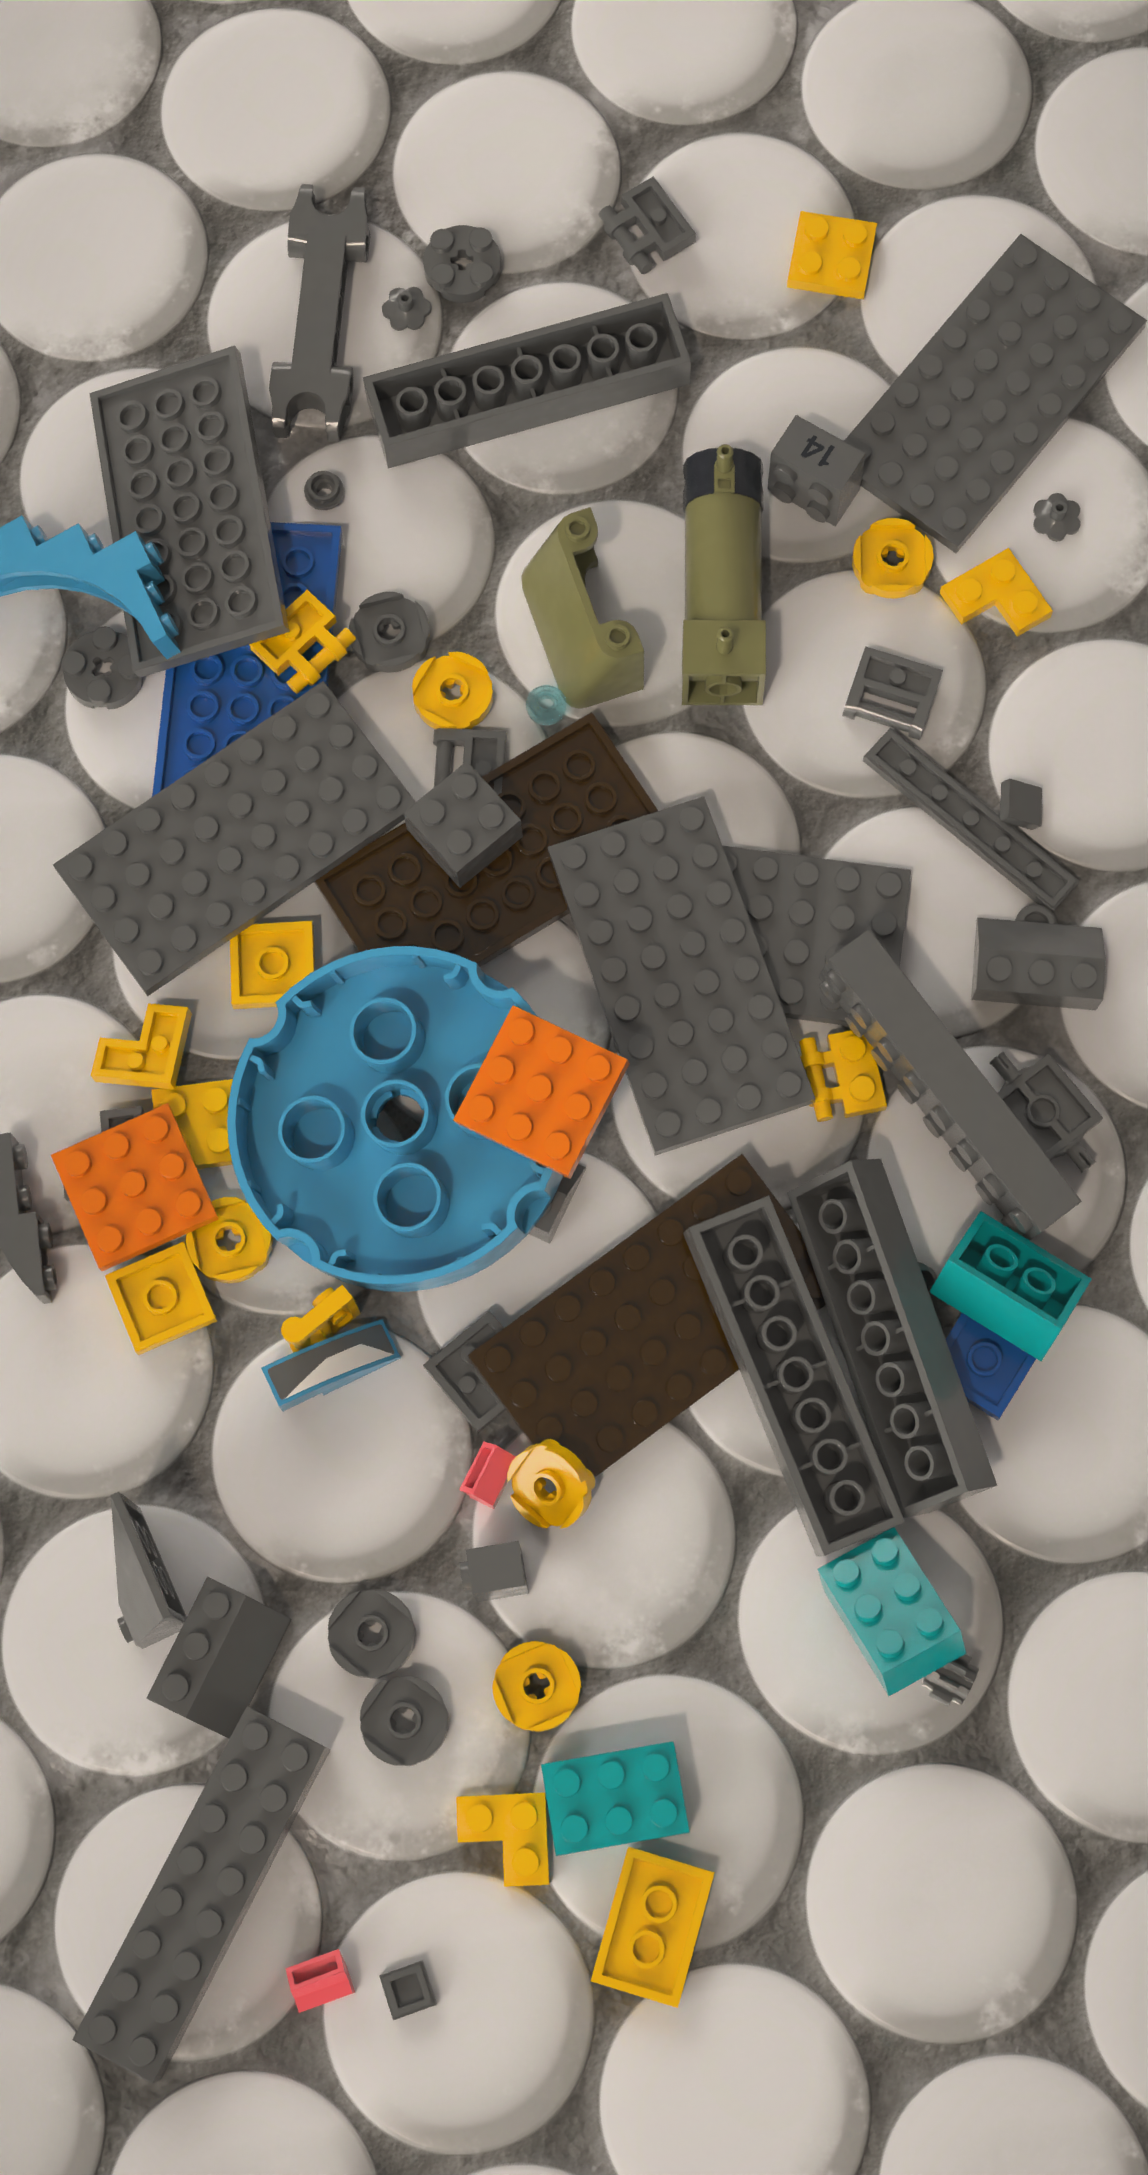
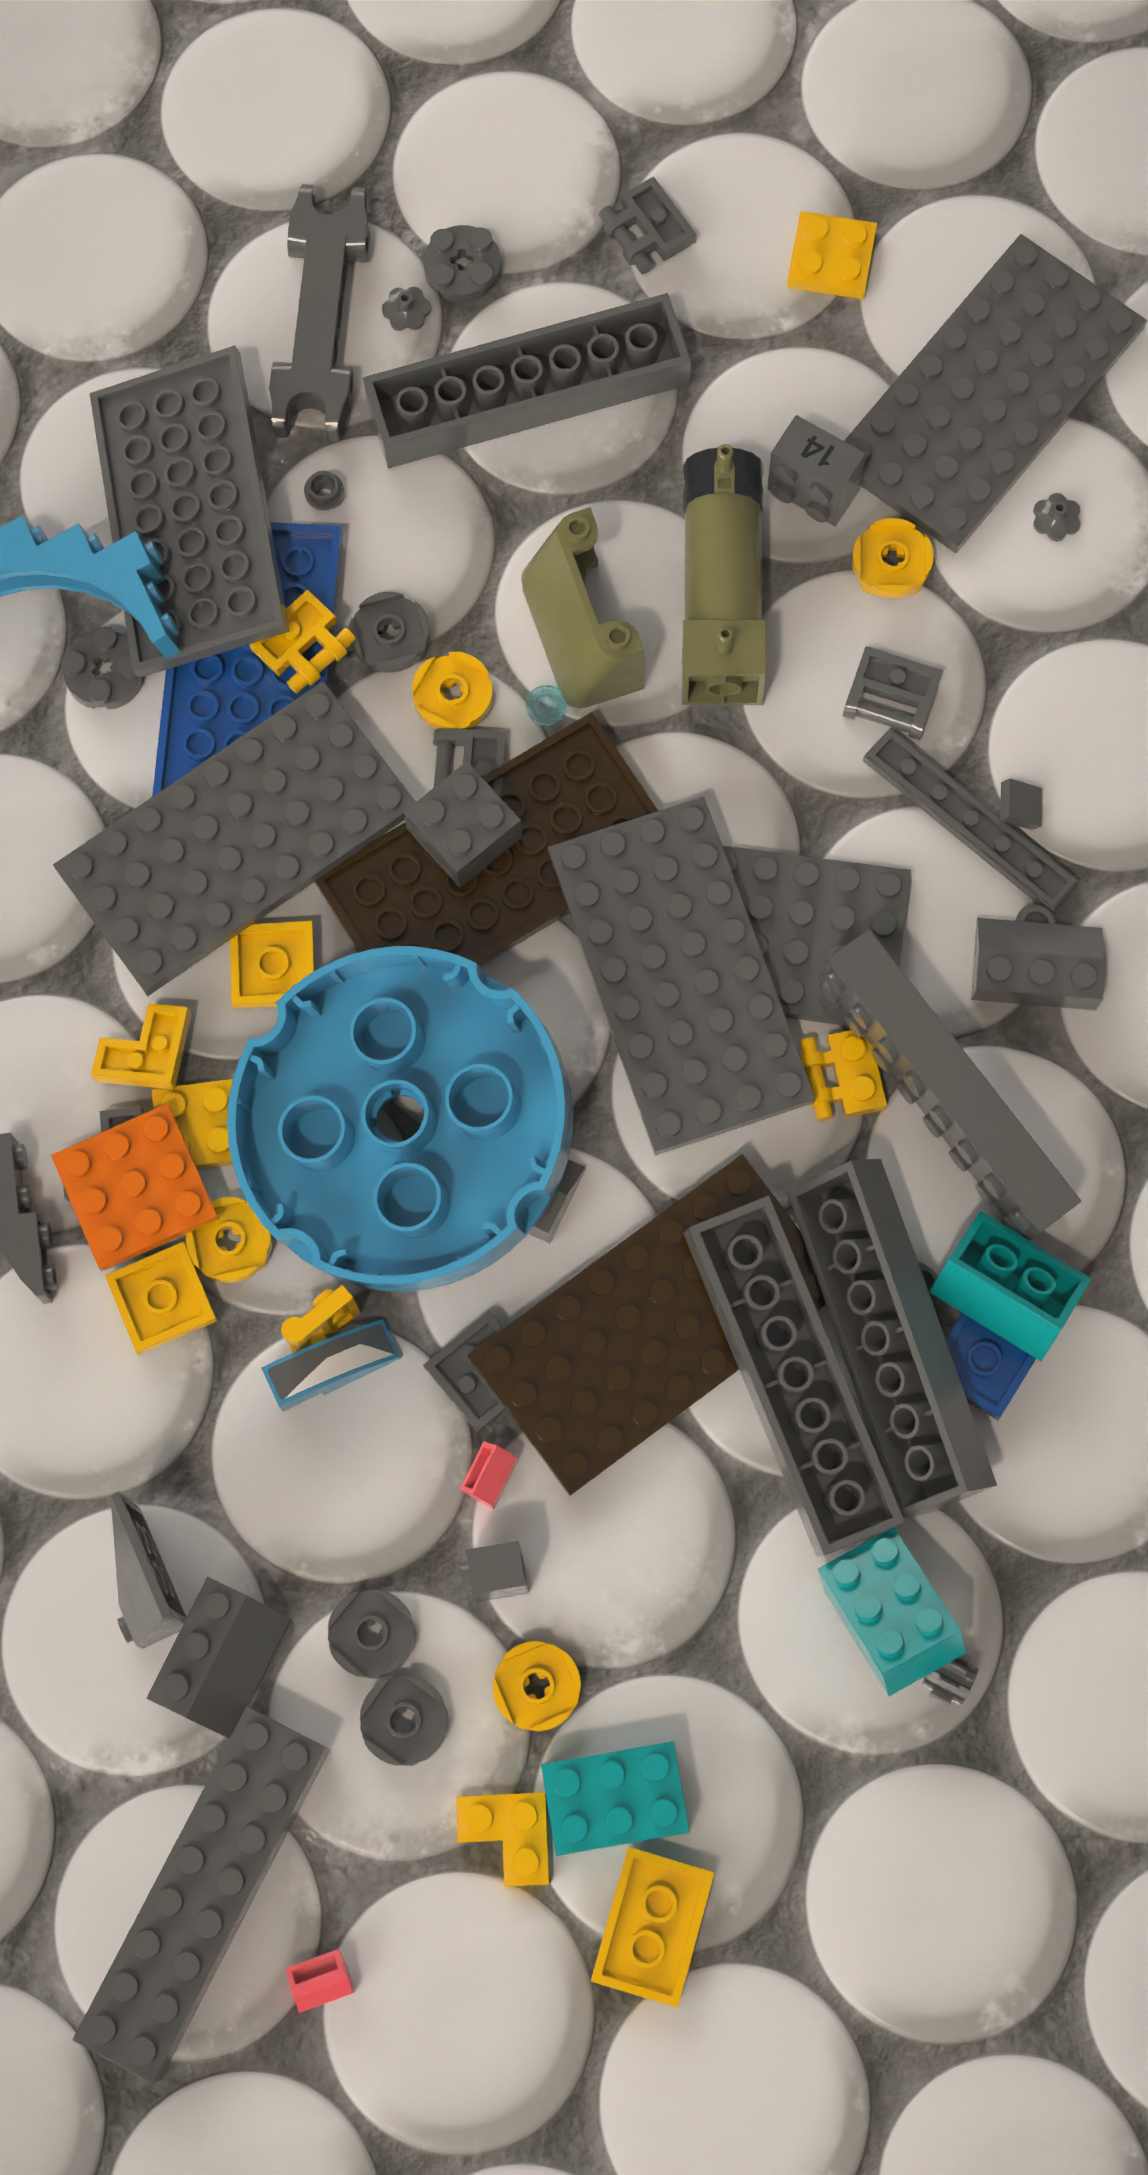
dark grey tile [379,1960,437,2020] -> none
orange plate [453,1005,630,1179] -> none
yellow plate [507,1439,595,1529] -> none
yellow plate [940,548,1053,637] -> none
dark grey plate [990,1052,1103,1173] -> none

